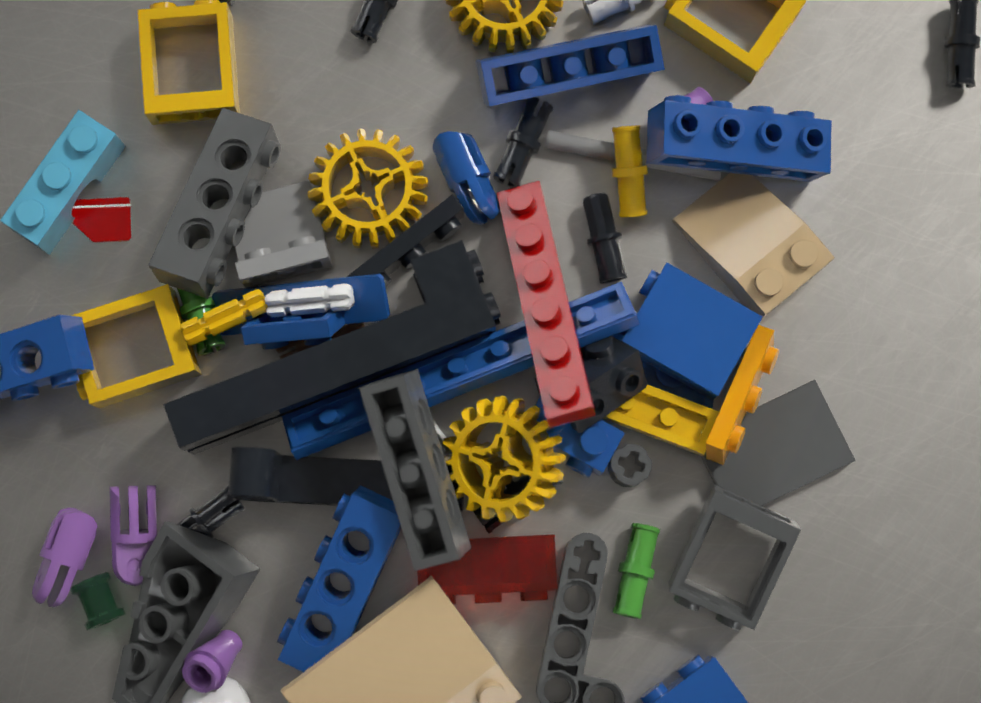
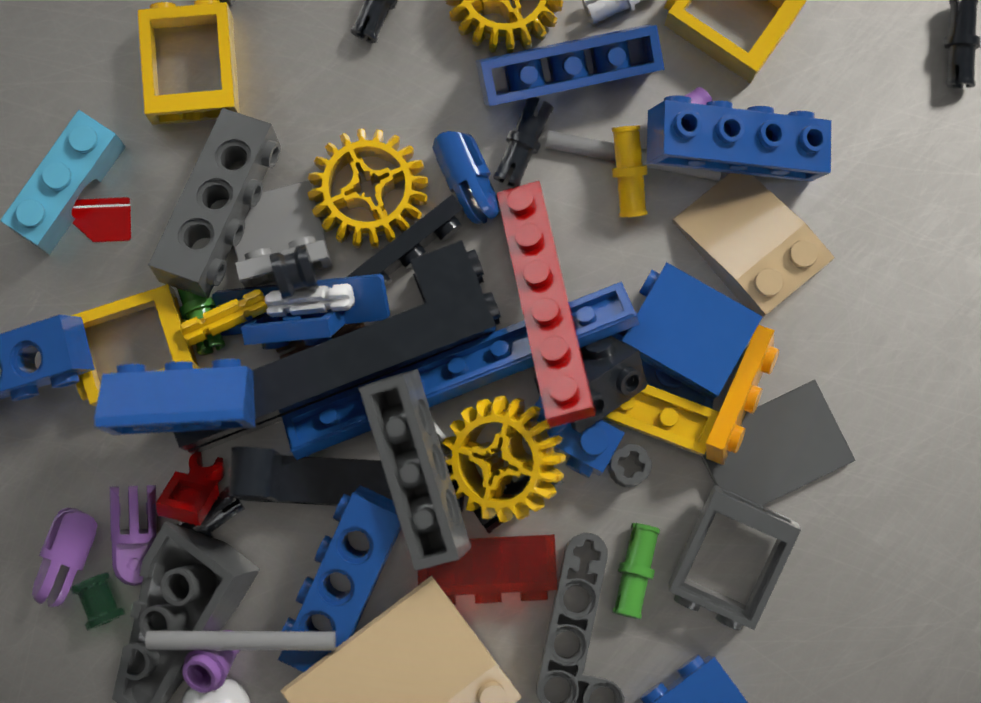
black axle [583,193,628,284] -> none
none -> blue slope [94,359,255,435]
none -> light grey bar [145,631,336,651]
none -> red plate [156,452,225,526]
none -> black wheel [269,244,319,299]

